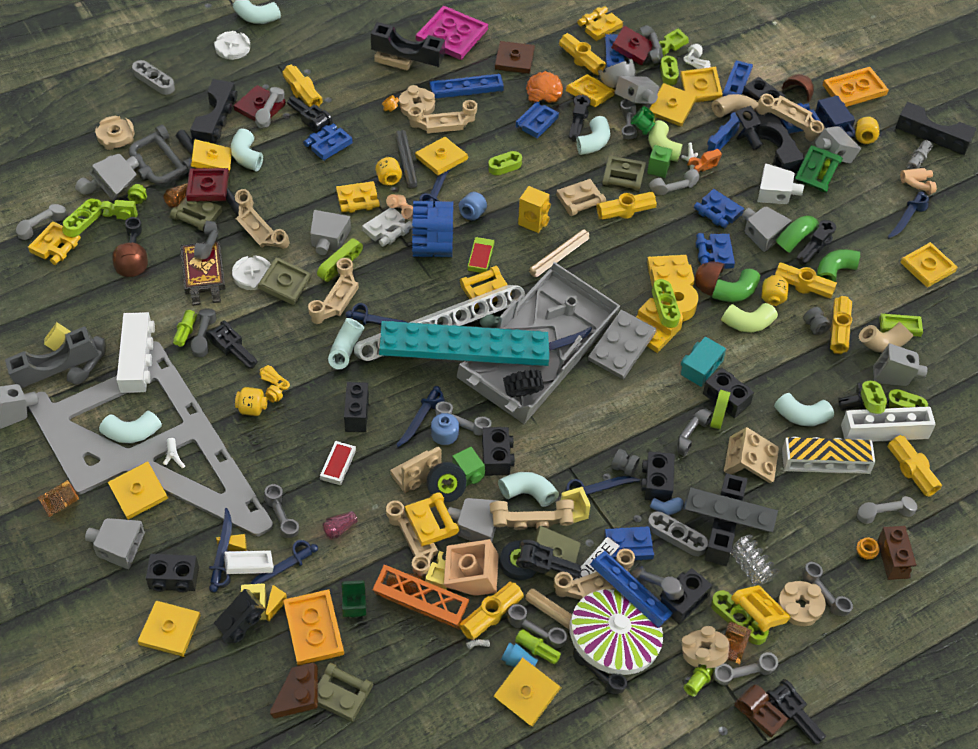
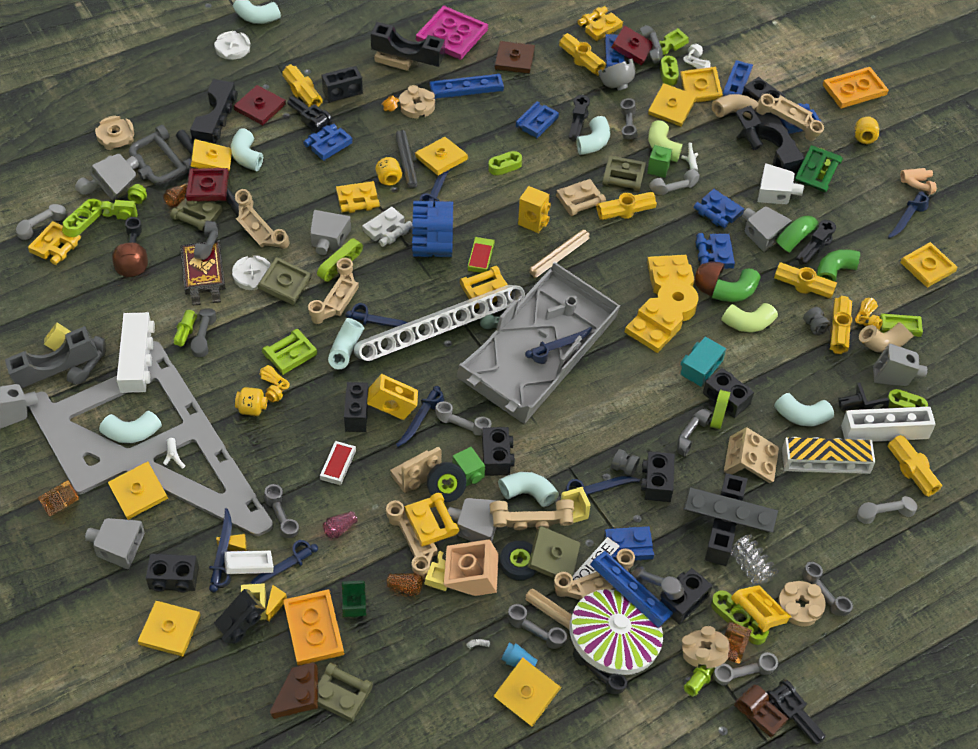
light grey beam [132,60,175,95] -> none
black connector [206,321,258,369] -> none
light grey bar [255,87,284,128] -> none
orange fence [373,564,469,630] -> none
teal plate [379,321,549,366] -> none
light nougat plant [386,194,413,220] -> none
tan plate [408,100,477,133] -> none
medium blue head [431,413,459,445] -> none
medium blue head [459,192,487,221] -> none
yellow piece [459,582,524,640] -> none
black tyre [503,369,544,397] -> none
lime axle [515,629,561,664] -> none
black connector [516,540,582,578] -> none
orange hair [526,71,563,103] -> none
yellow plate [566,74,615,107] -> none
light grey plate [588,310,656,380] -> none
light grey torso [615,76,659,104] -> none
green piece [630,106,655,135] -> none
light grey beam [647,512,708,556] -> none
medium blue arm [650,497,684,516] -> none
lime beam [652,279,681,328] -> none
orange plate [687,149,722,172] -> none
blue plate [707,112,740,152] -> none
yellow head [761,275,789,306] -> none
copper helmet [782,74,814,102] -> none
dark blue brick [815,95,855,138] -> none
light grey torso [815,126,861,163] -> none
light orange plate [856,537,879,560] -> none
lime beam [861,381,887,414] -> none
reddish brown hinge [877,526,916,580] -> none
black arch [896,102,977,155] -> none
light grey pin [906,140,933,170] -> none
none -> lime plate [262,329,317,375]
none -> black brick [321,66,363,103]
none -> yellow brick [367,374,418,420]
none -> yellow piece [855,297,882,330]

